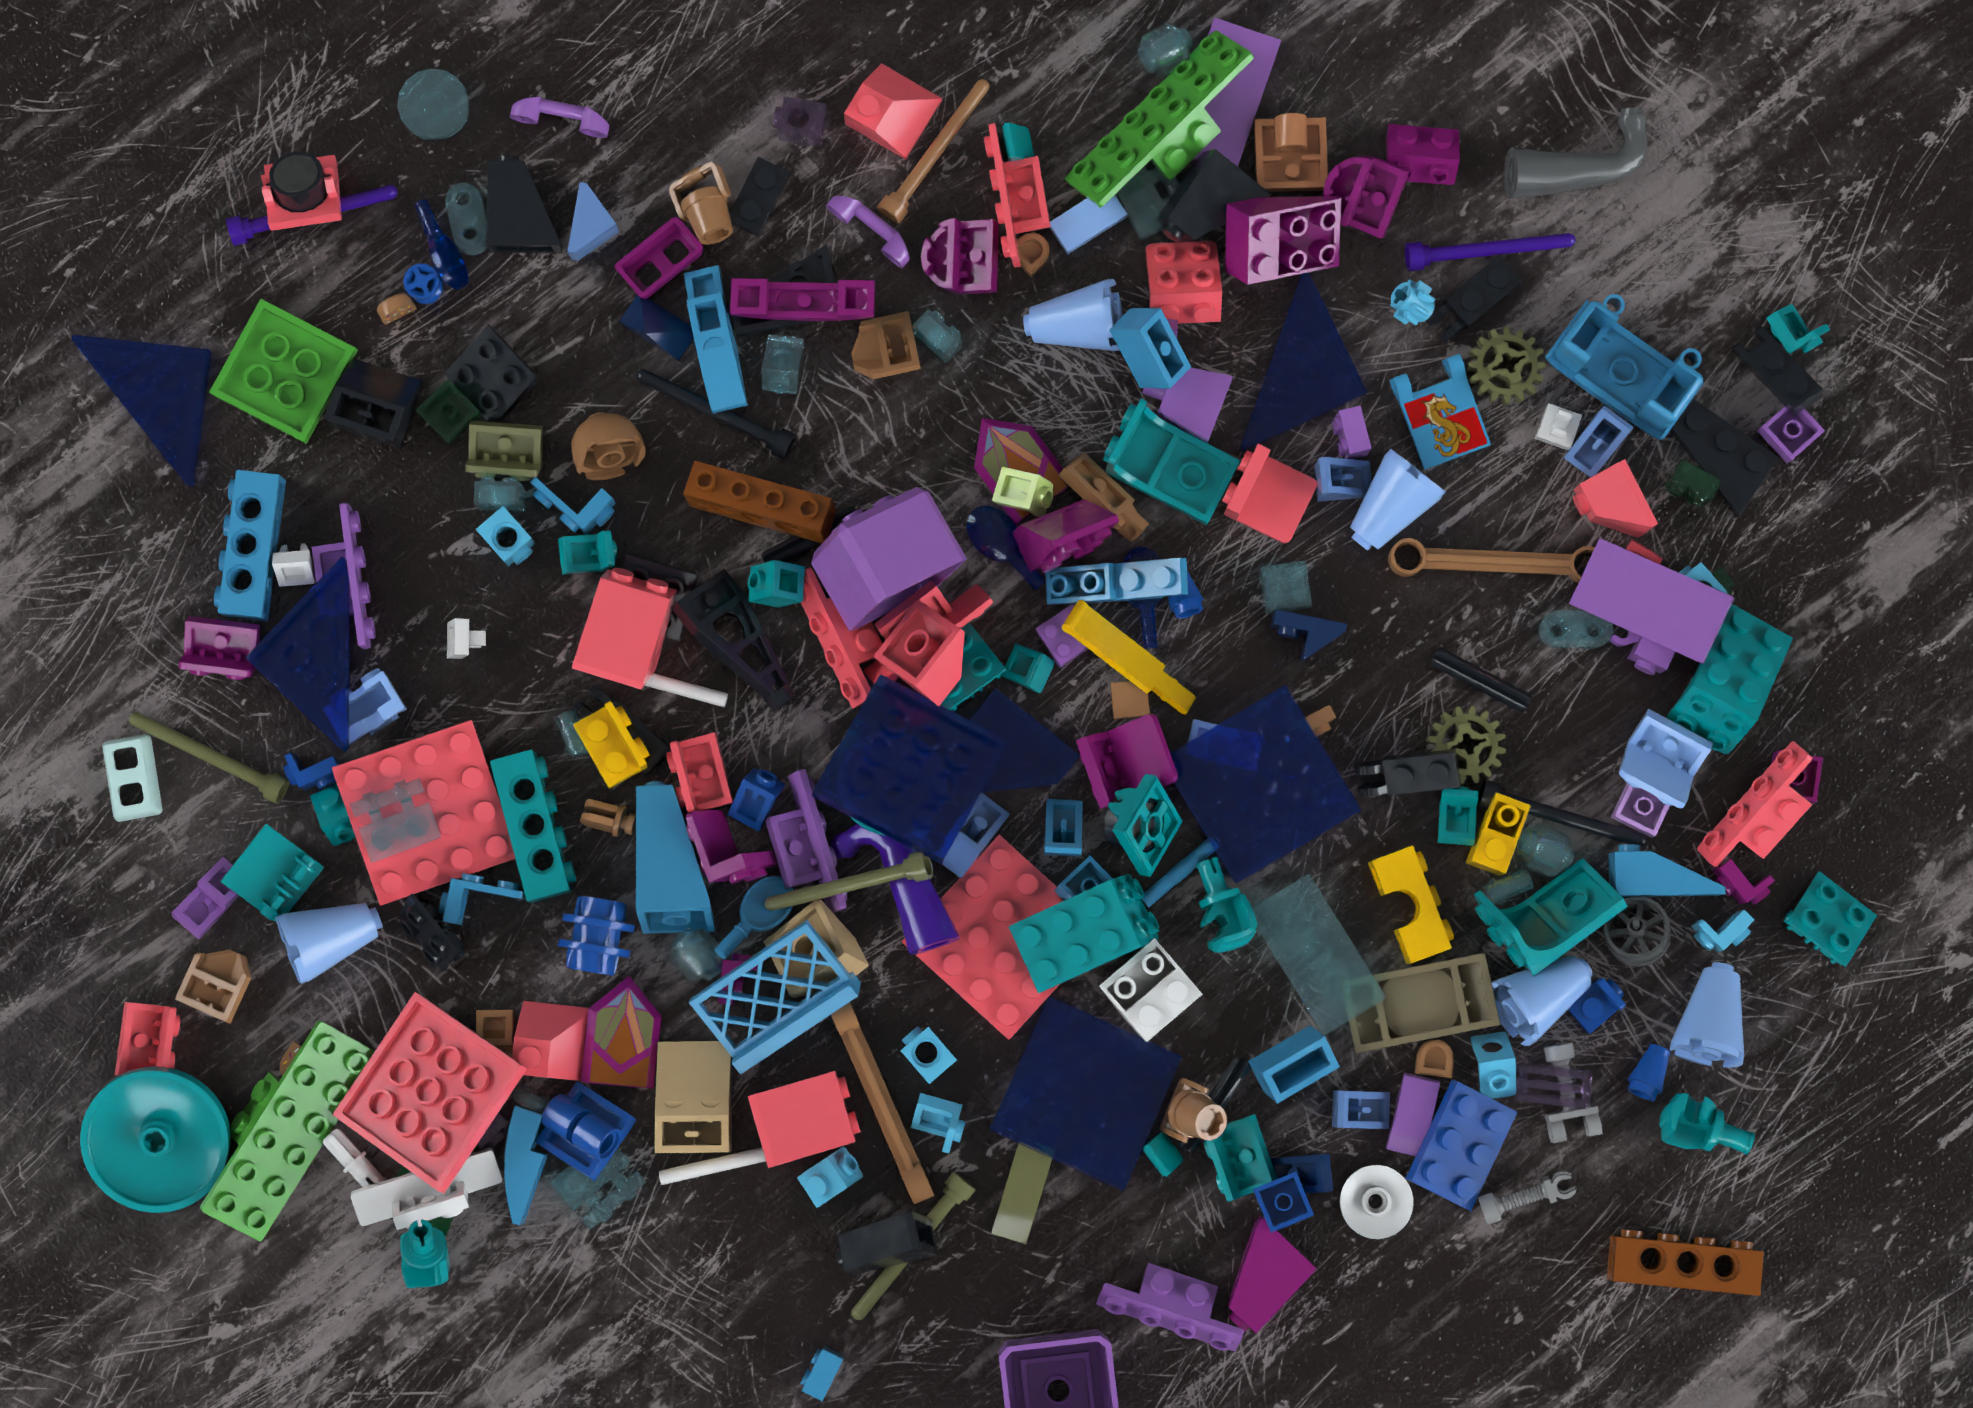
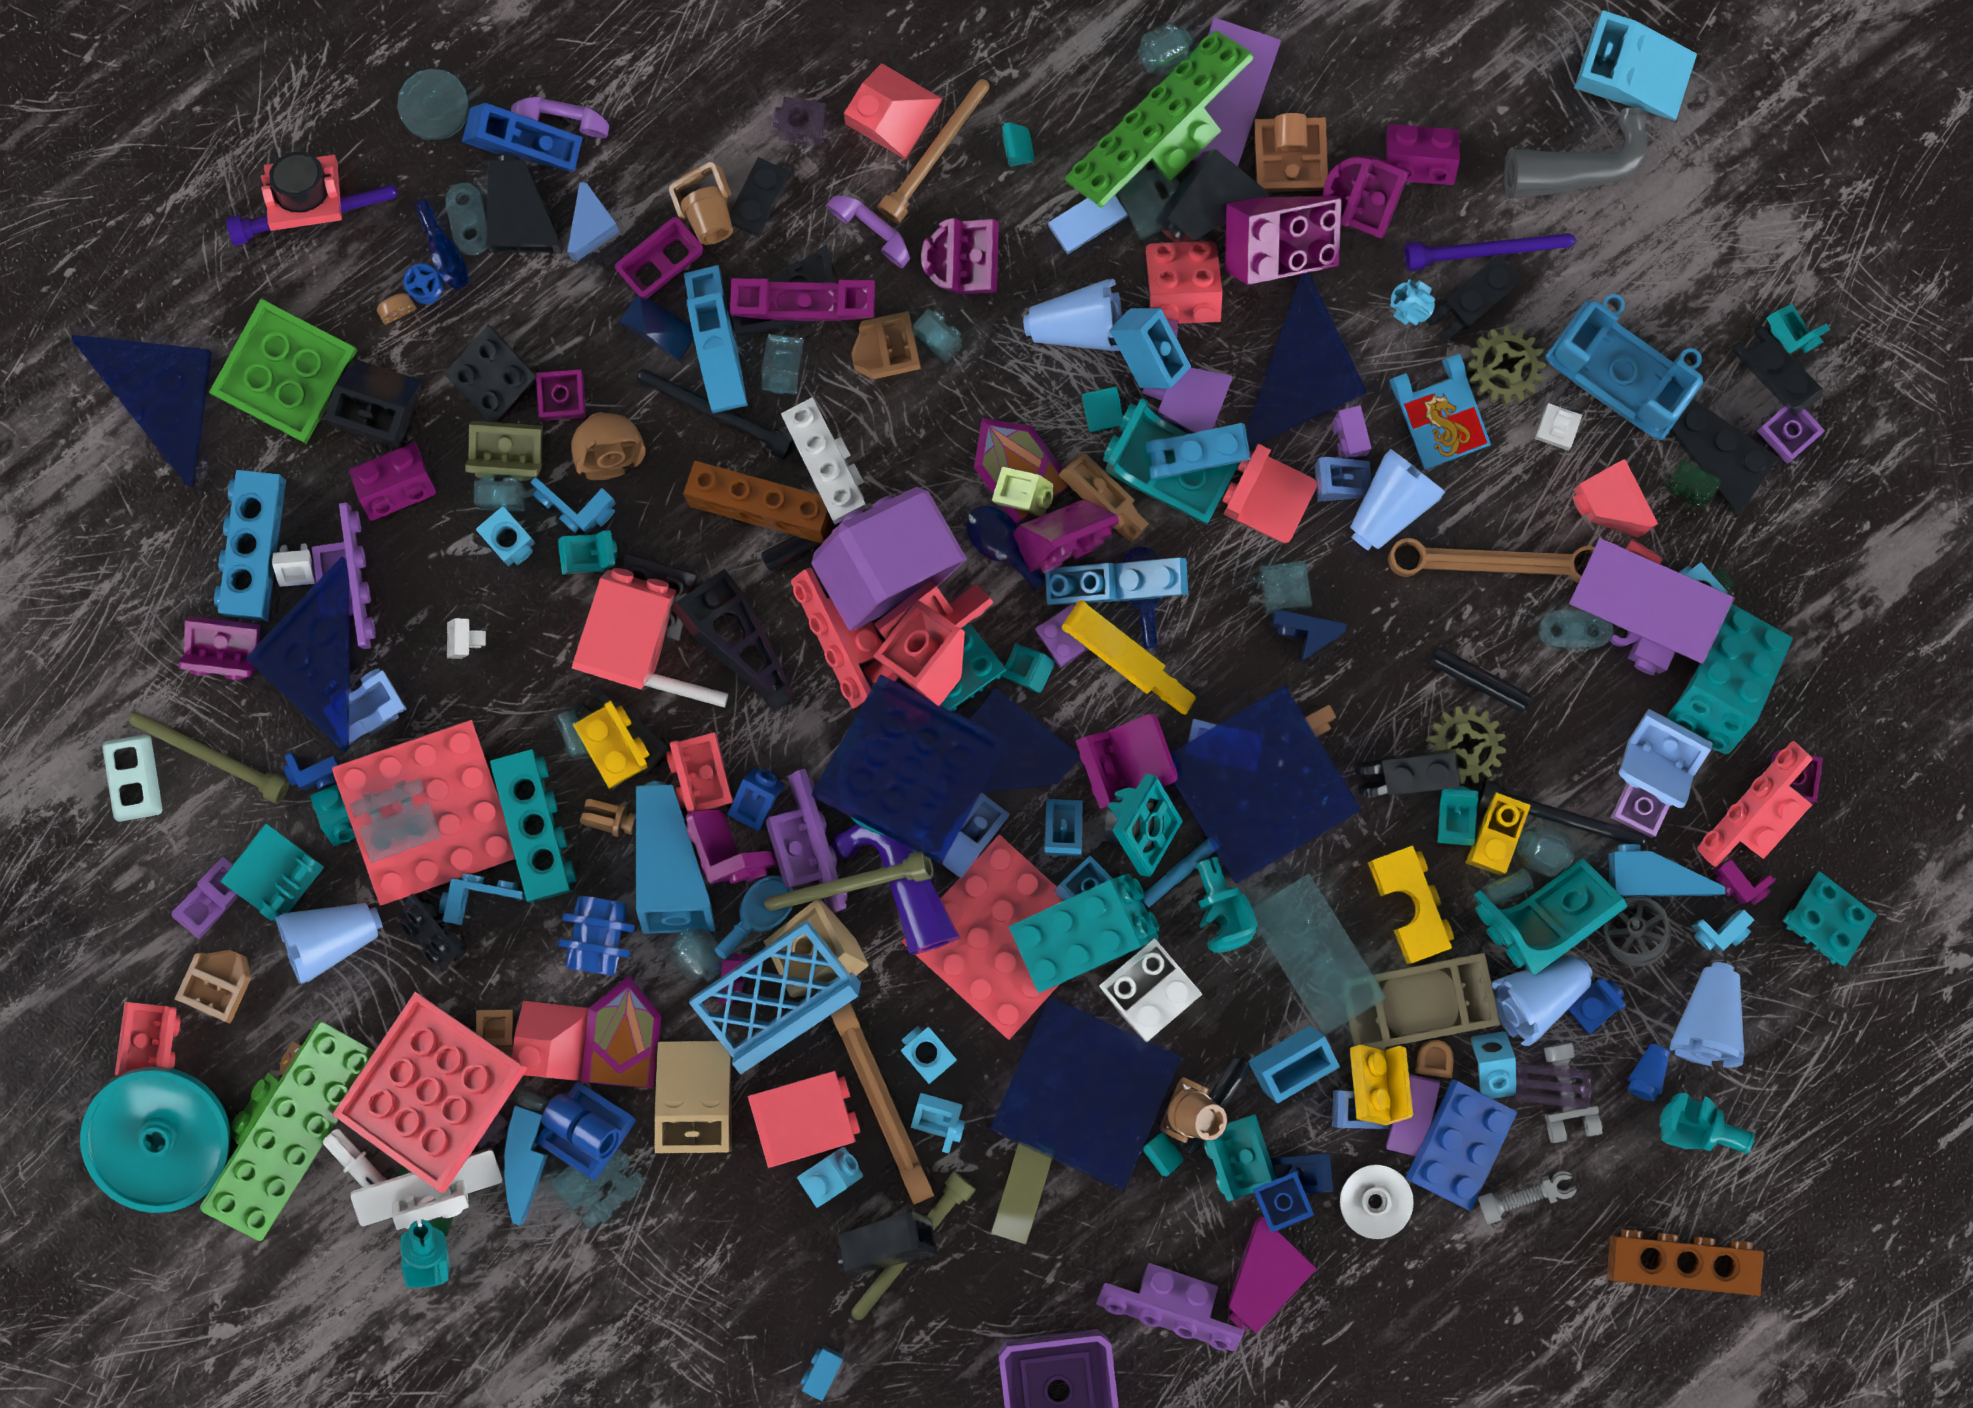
clear green piece [416,379,482,445] -> none
white bar [658,1147,766,1185] -> none
teal brick [748,560,805,608] -> none
coral bracket [984,123,1051,268] -> none
medium nougat tile [1017,232,1050,277] -> none
medium nougat tile [1110,681,1150,720] -> none
blue cone [1168,570,1204,619] -> none
medium blue slope [1564,406,1633,478] -> none
none -> magenta bracket [349,442,436,521]
none -> blue slope [462,103,583,172]
none -> magenta piece [536,370,586,421]
none -> white bracket [781,397,867,524]
none -> teal slope [1081,387,1123,433]
none -> dark azure plate [1145,423,1251,479]
none -> yellow bracket [1350,1045,1413,1126]
none -> medium azure slope [1574,10,1697,121]

